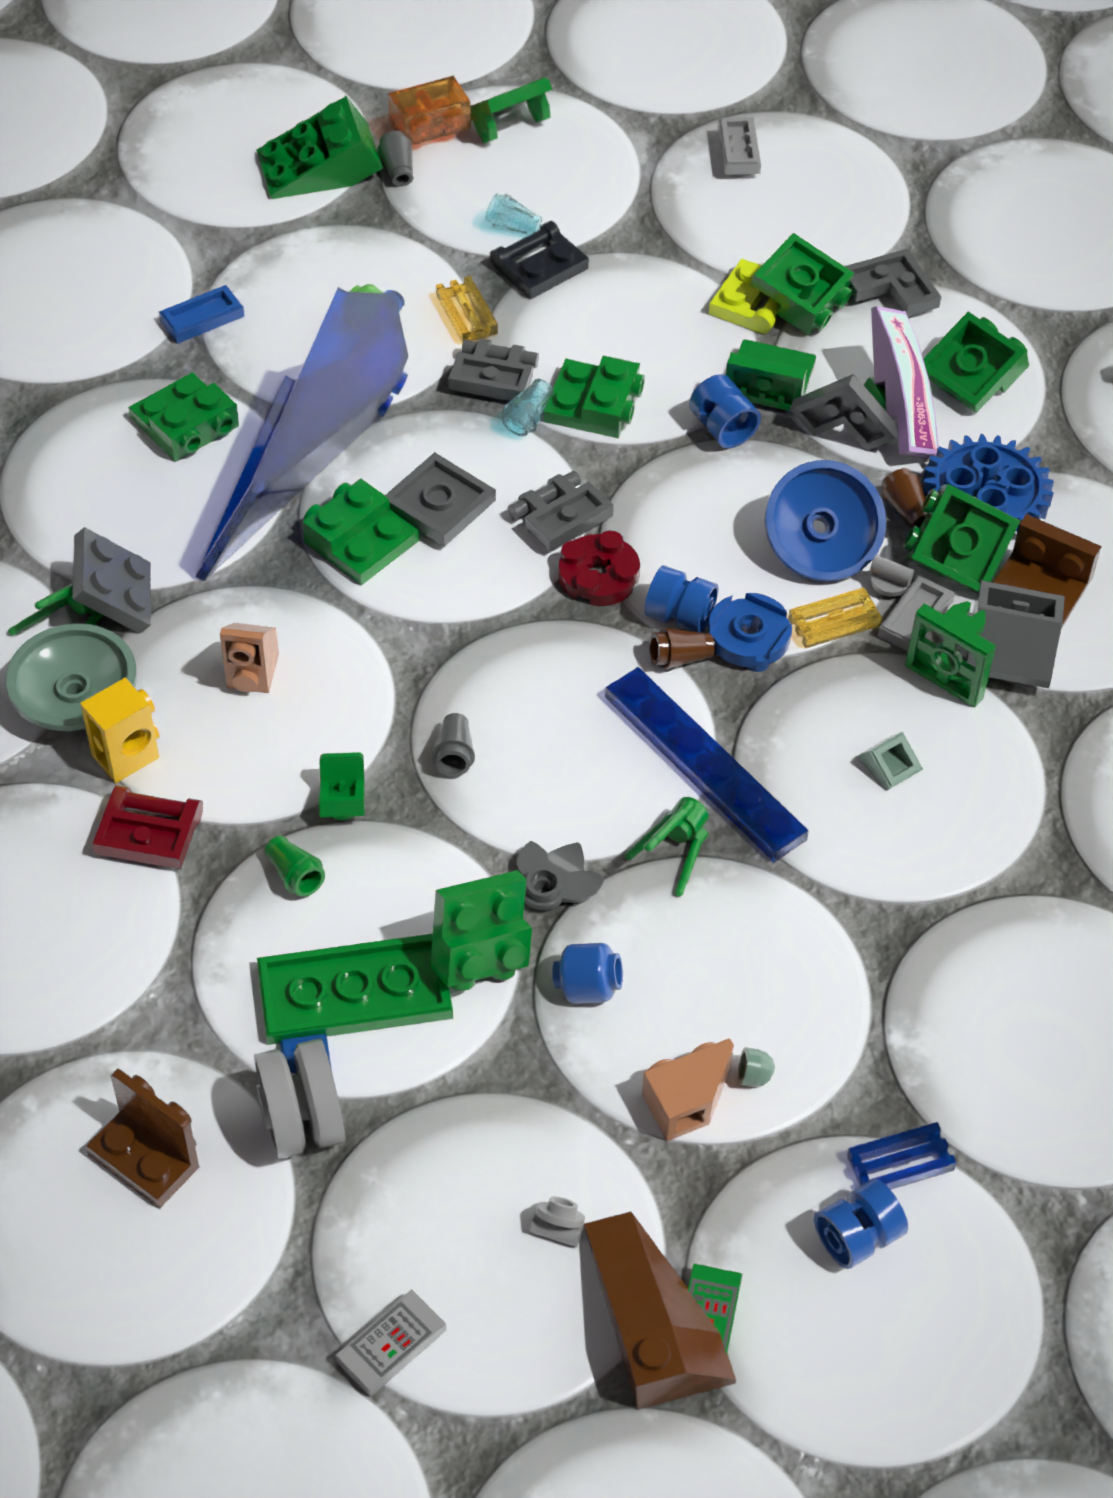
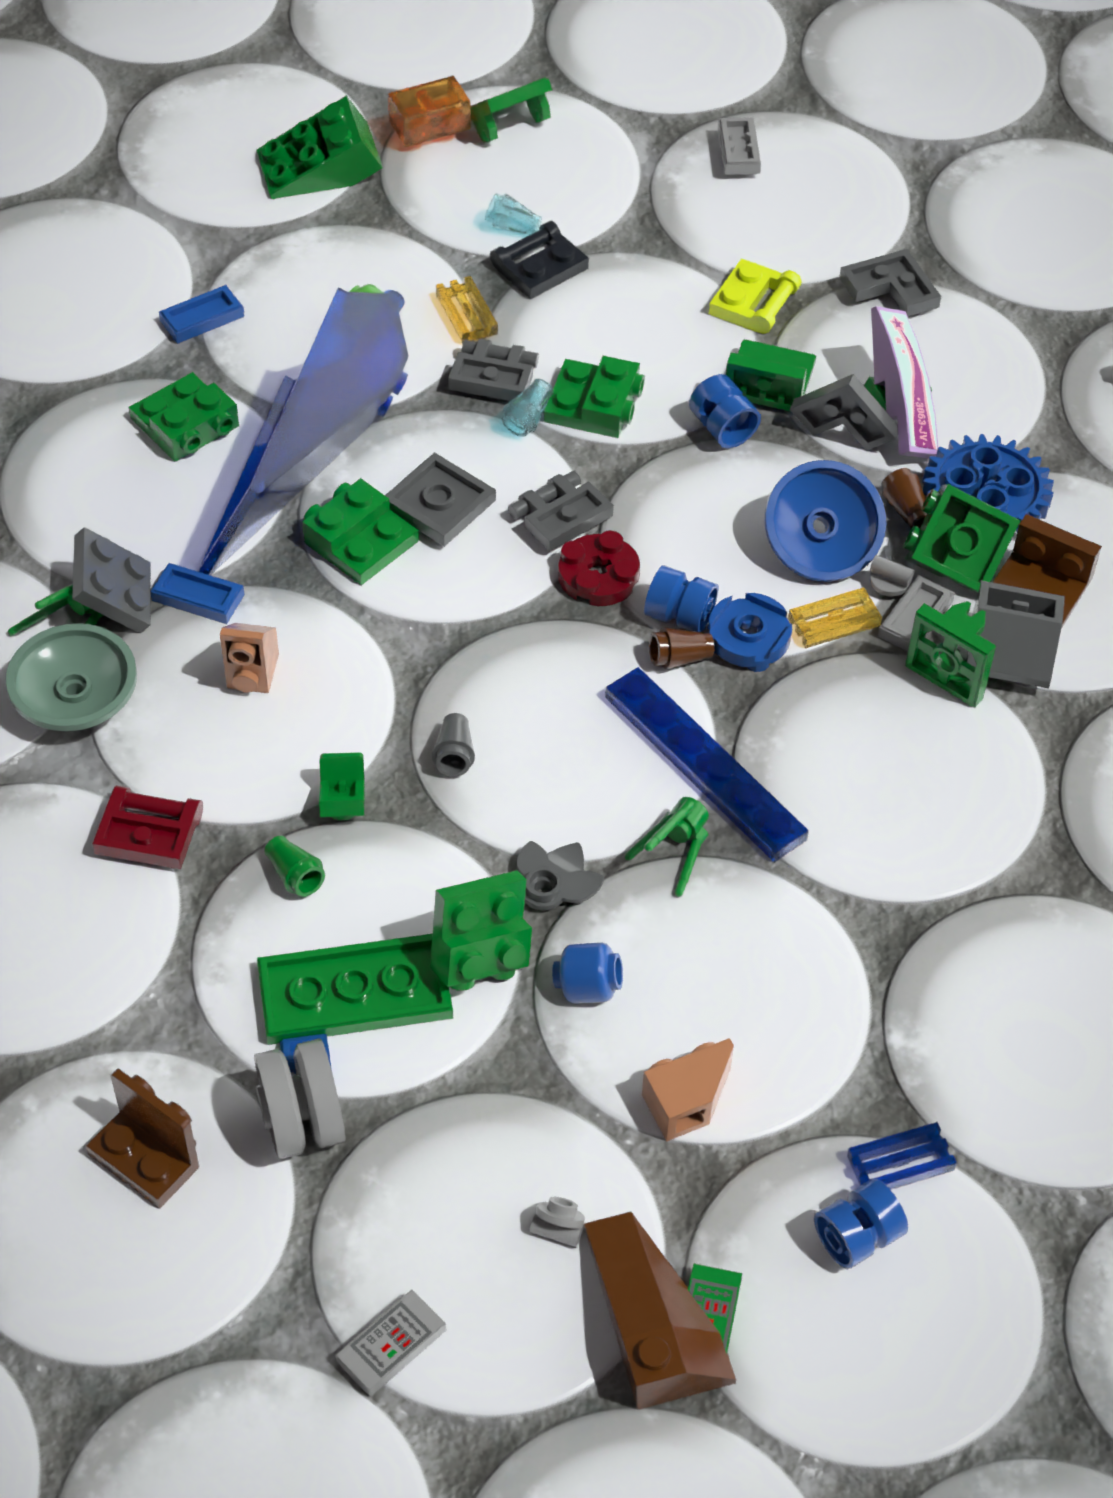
yellow brick [80,677,160,784] -> none
dark grey cone [377,131,414,187] -> none
sand green hinge [738,1047,775,1087] -> none
green plate [750,233,855,335] -> none
sand green slope [857,731,923,790] -> none
green plate [923,311,1029,413] -> none
none -> blue tile [150,563,245,624]

